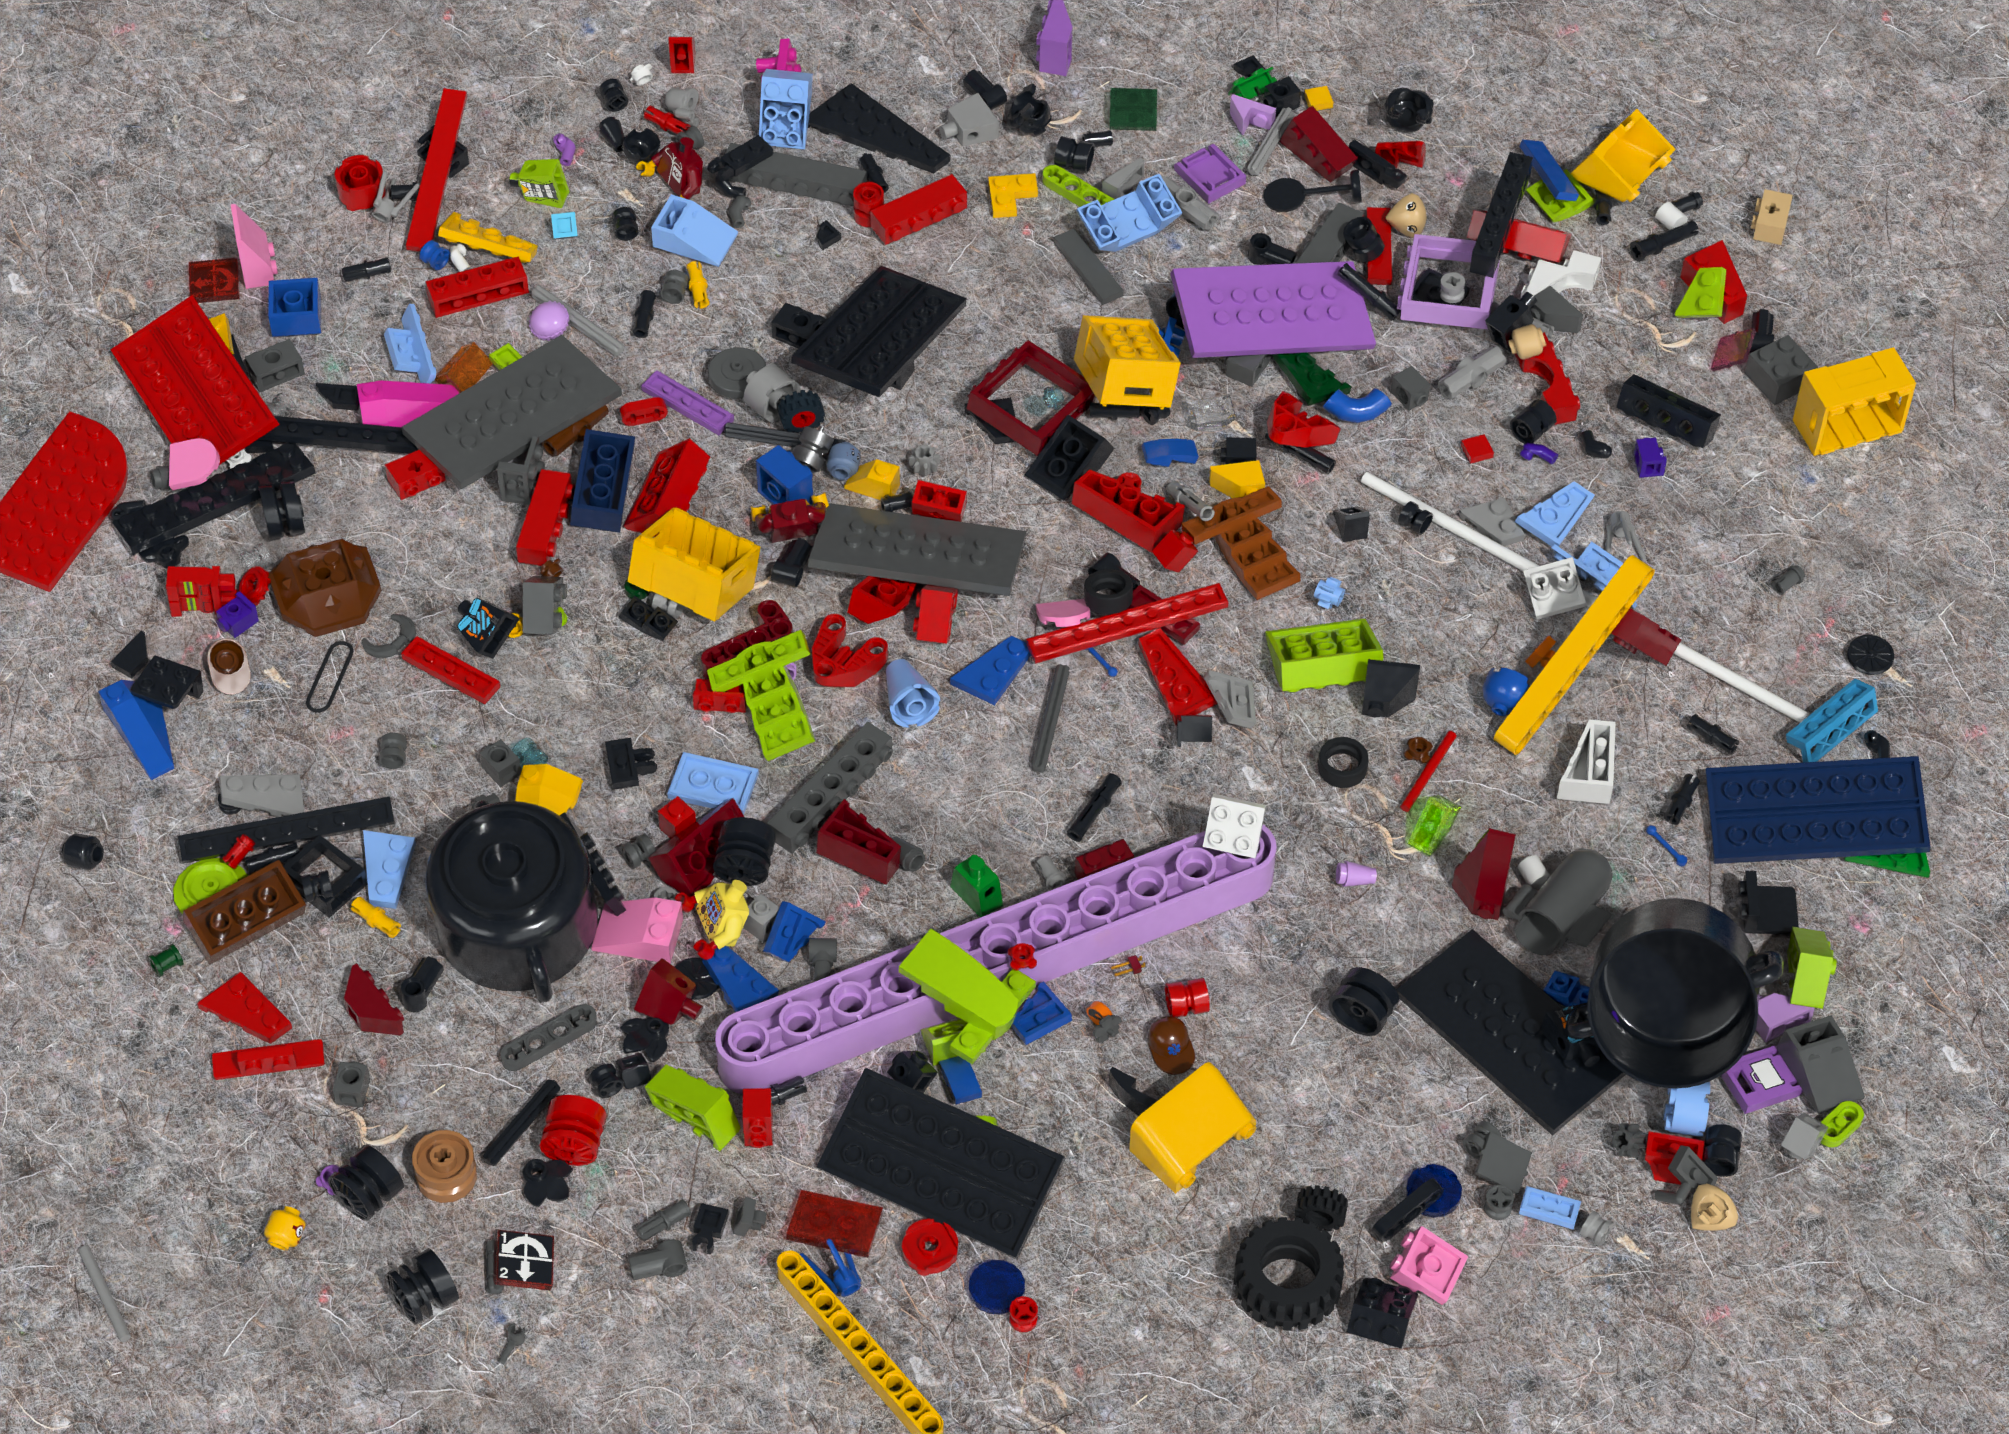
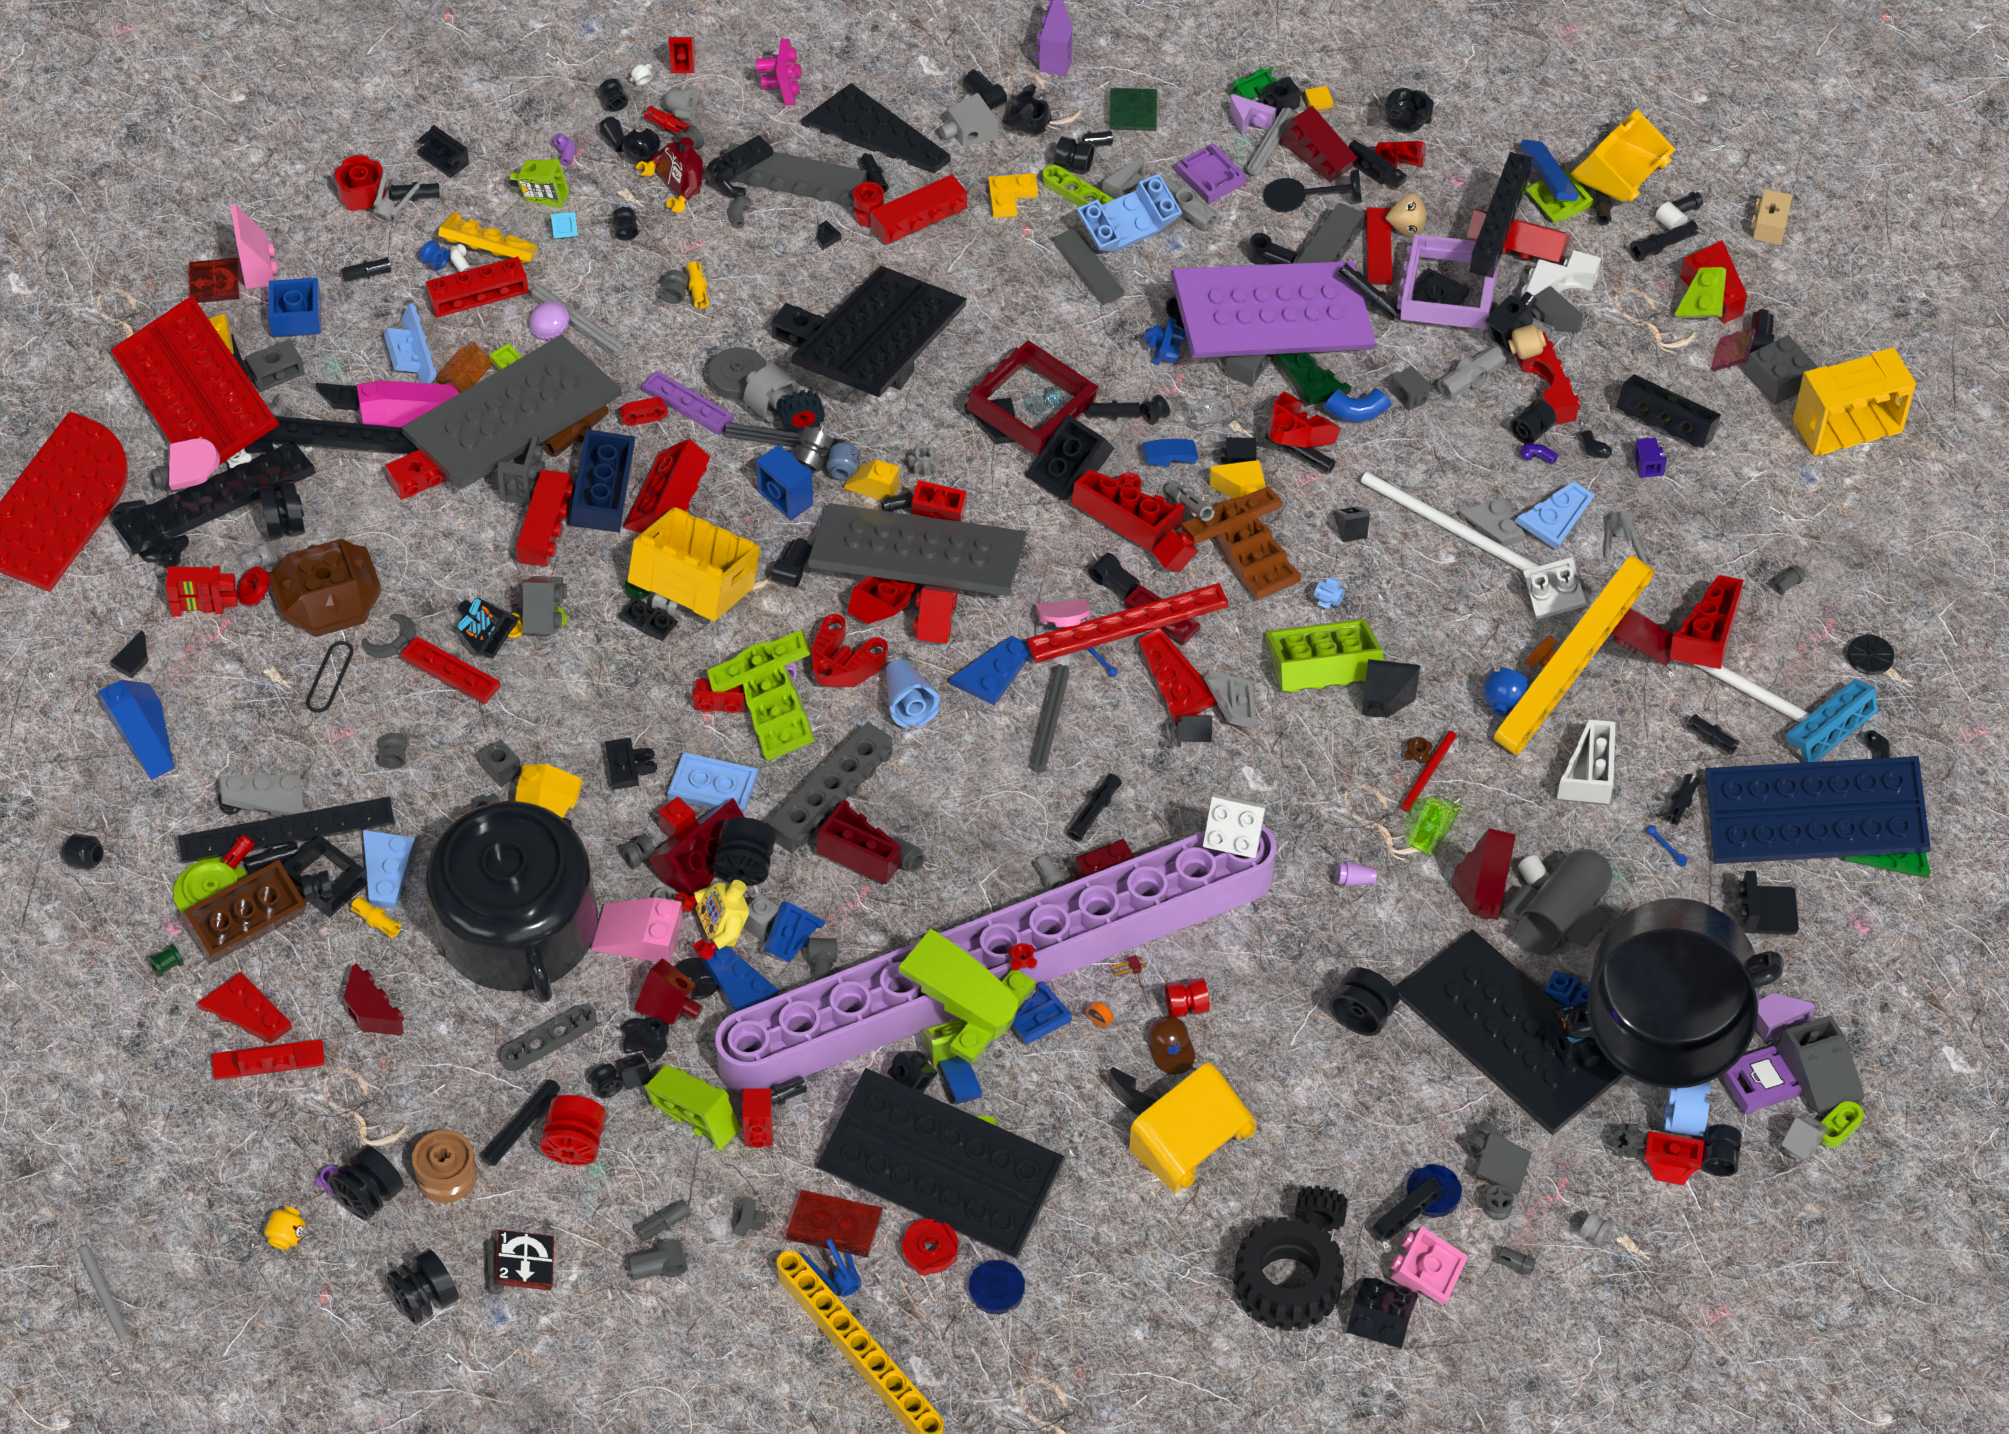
black bracket [131,655,204,709] -> none
cap [207,638,251,695] -> none
dark purple brick [216,591,259,638] -> none
dark grey brick [333,1061,370,1108] -> none
black piece [401,956,444,1013] -> none
red tile [406,88,467,252] -> none
dark grey hand [498,1323,525,1365] -> none
clear light blue wheel [512,738,548,767] -> none
black plate [523,1159,573,1207] -> none
reddish brown plate [540,558,563,577] -> none
black wing [560,812,626,916] -> none
black pin [633,290,656,338] -> none
light blue slope [651,194,738,267] -> none
black plate [692,1203,729,1254] -> none
dark red beam [701,600,793,679] -> none
dark red torso [751,492,829,543] -> none
light blue slope [759,69,813,150] -> none
green torso [950,855,1003,918] -> none
red wheel [1009,1296,1038,1332] -> none
yellow container [1073,315,1181,409] -> none
black tyre [1084,569,1133,614] -> none
dark grey plant [1093,1015,1122,1044] -> none
black tile [1234,55,1266,77] -> none
black tyre [1318,737,1369,788] -> none
black wheel [1343,217,1385,262] -> none
black wheel [1398,501,1433,535] -> none
light grey wheel [1440,272,1465,303] -> none
red tile [1461,434,1494,464] -> none
light blue plate [1519,1186,1581,1230] -> none
light blue bracket [1551,541,1637,609] -> none
dark grey plate [1655,1145,1718,1205] -> none
tan piece [1691,1183,1738,1231] -> none
lime wedge [1787,927,1837,1009] -> none
none -> dark grey pin [1498,1246,1536,1275]
none -> red wedge [1670,575,1744,669]

